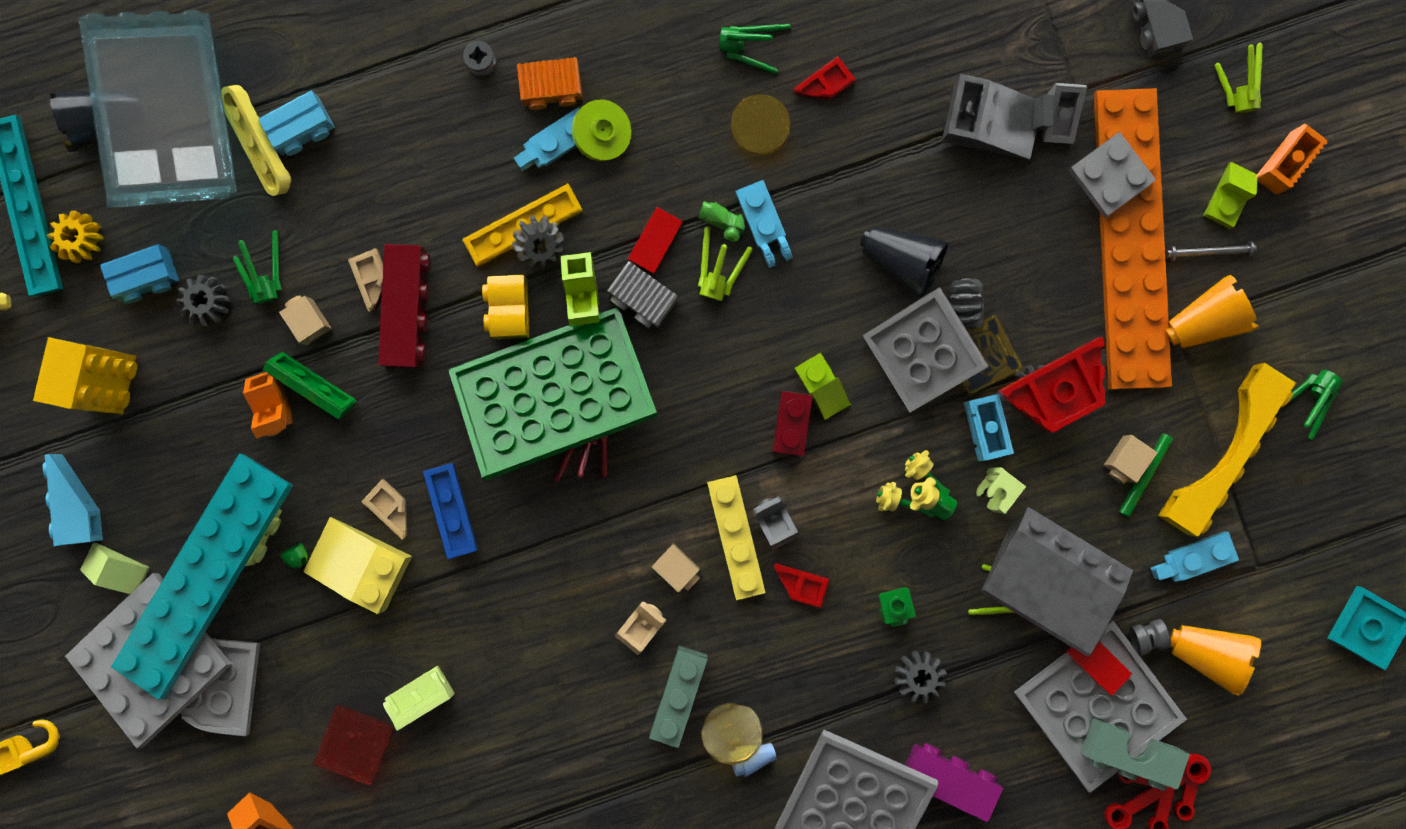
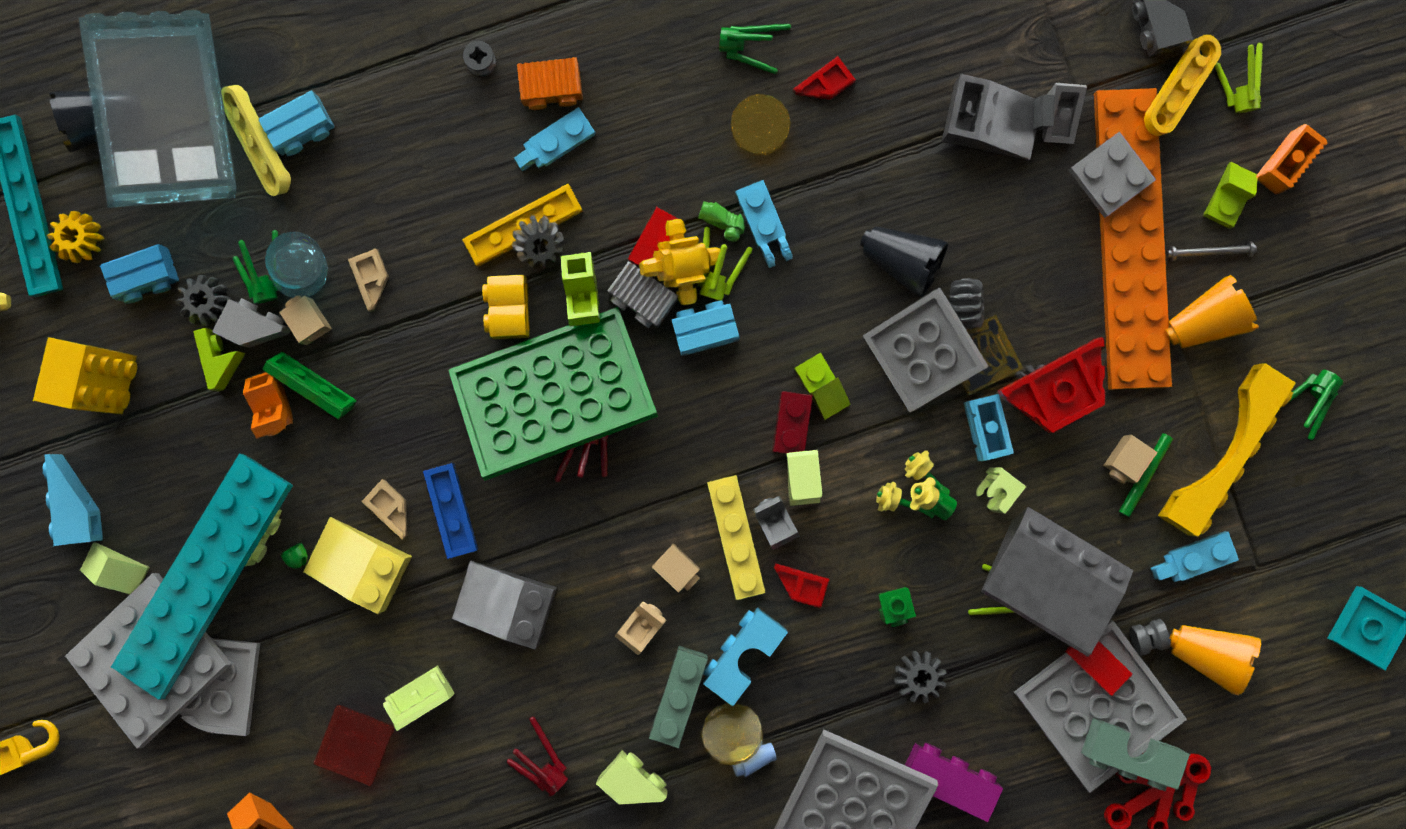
dark red brick [378,244,431,369] -> none
lime piece [571,100,631,161] -> none
none -> lime slope [193,328,245,391]
none -> light grey slope [212,298,291,348]
none -> clear light blue hat [265,232,328,298]
none -> flat silver slope [452,561,557,649]
none -> dark red plant [507,716,568,796]
none -> yellowish green slope [596,750,667,805]
none -> yellow piece [639,219,720,305]
none -> medium azure brick [671,300,740,356]
none -> medium azure arch [703,607,788,706]
none -> yellowish green slope [787,450,822,506]
none -> yellow plate [1144,35,1221,136]

